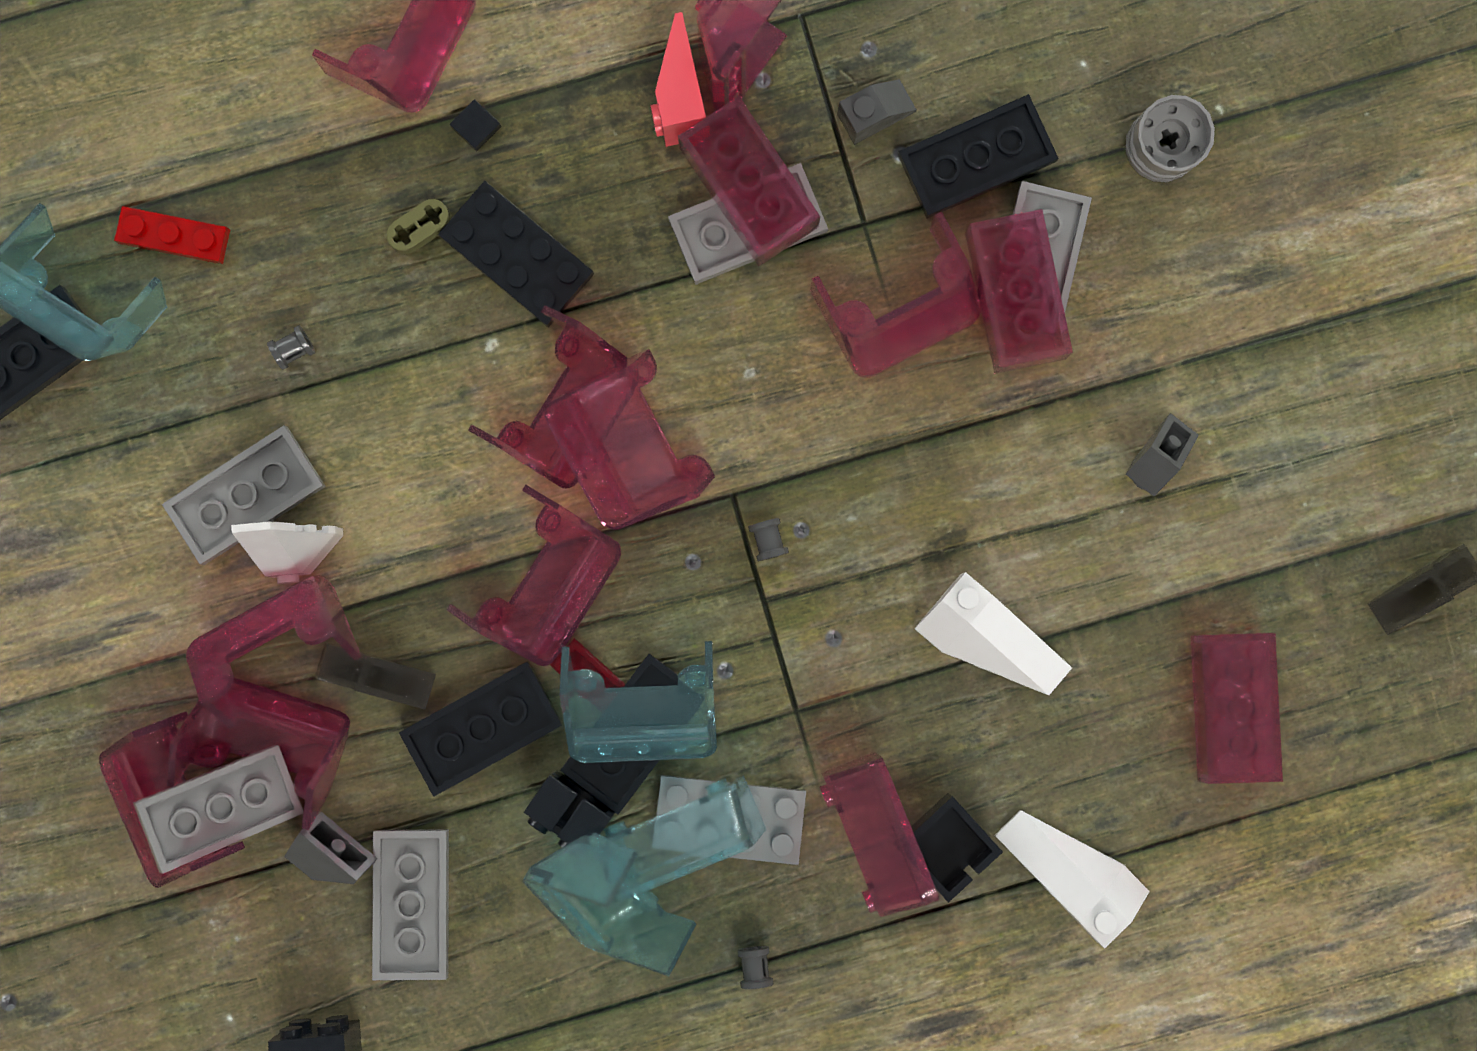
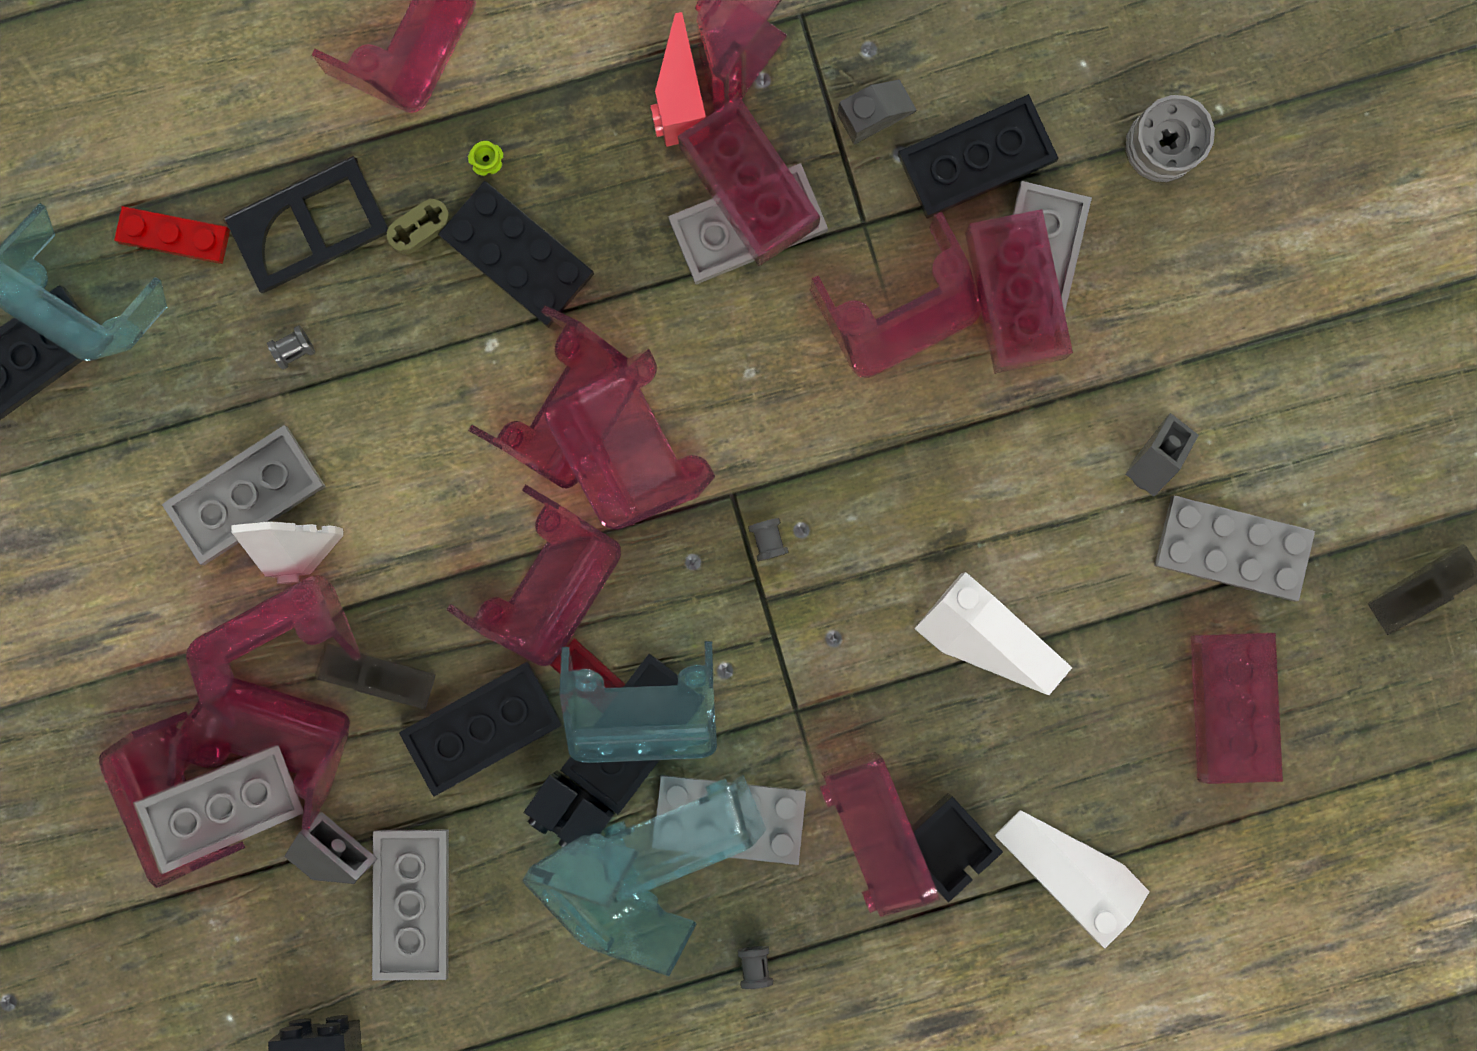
black tile [450,99,501,152] -> none
none -> black window [224,156,389,294]
none -> lime plate [468,141,504,176]
none -> light grey plate [1154,495,1315,602]

